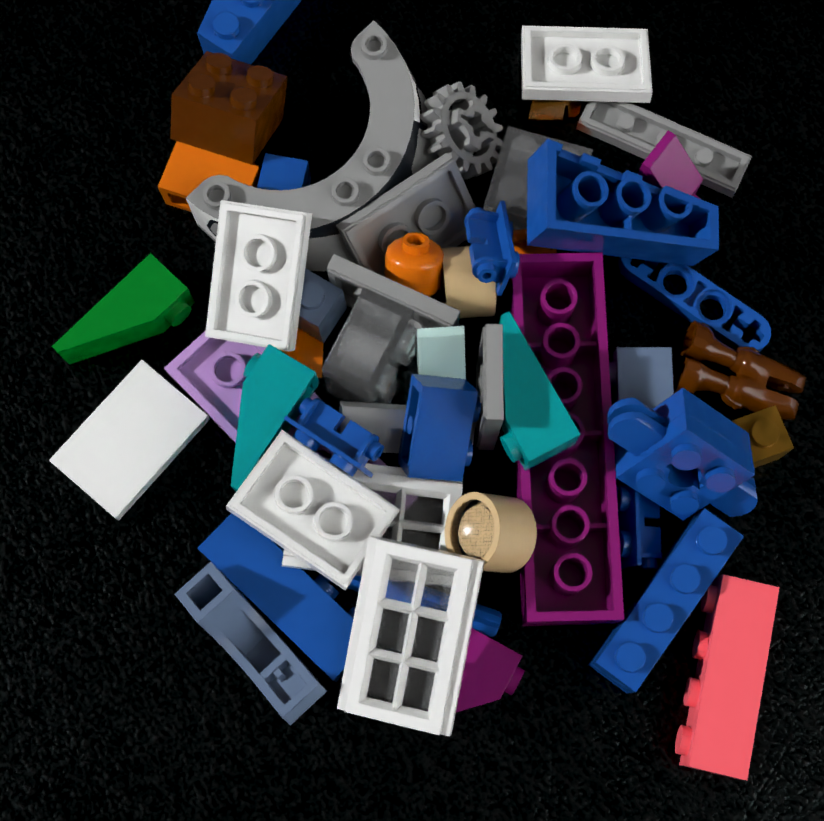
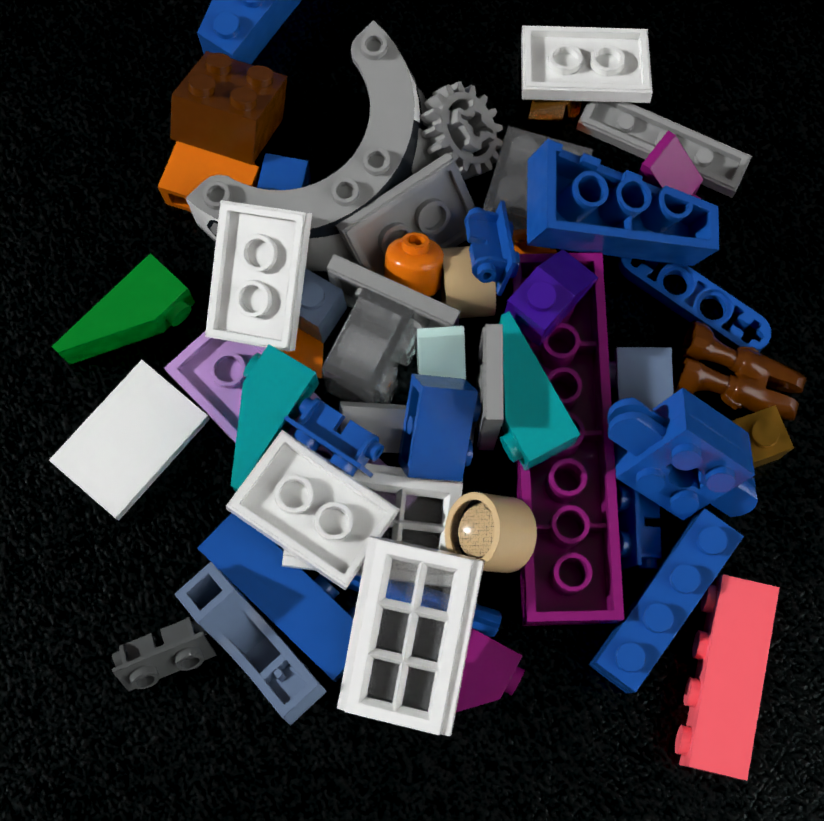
none -> dark grey hinge [112,616,217,692]
none -> dark purple slope [505,249,599,346]

